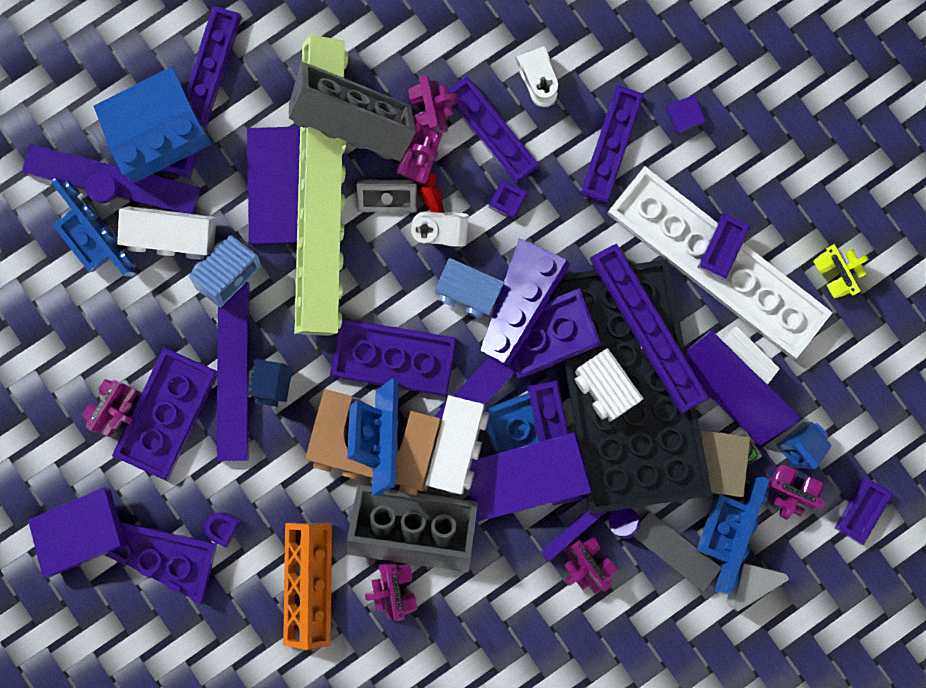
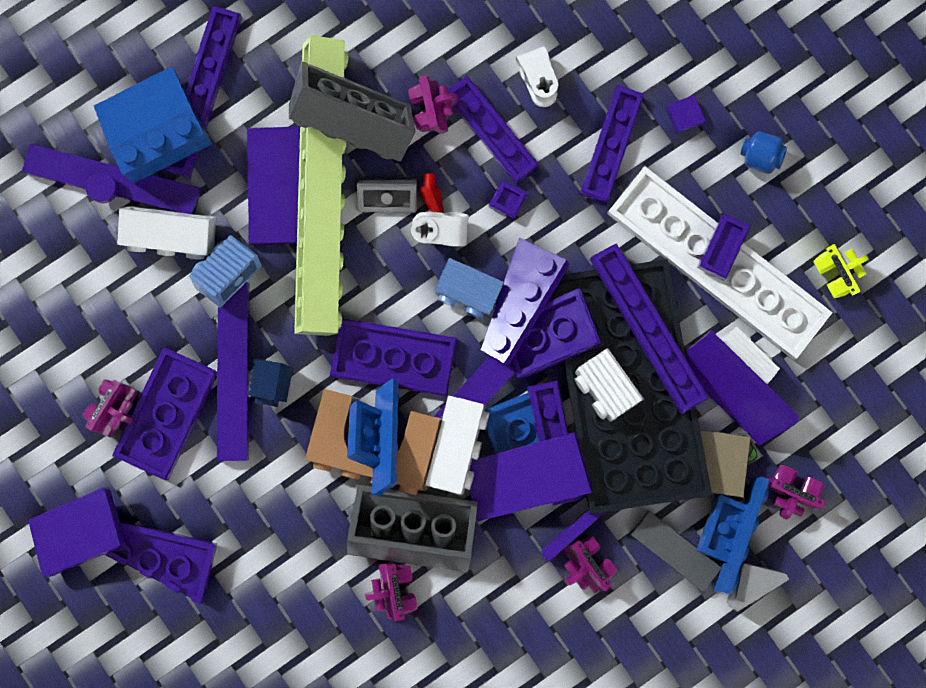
blue bracket [50,178,137,277] -> none
dark purple tile [204,512,242,548] -> none
orange fence [283,523,332,650] -> none
magenta hips [397,123,443,184] -> none
dark purple tile [609,508,641,539] -> none
blue slope [776,422,832,469] -> none
dark purple tile [834,477,893,545] -> none
none -> blue head [740,131,787,174]

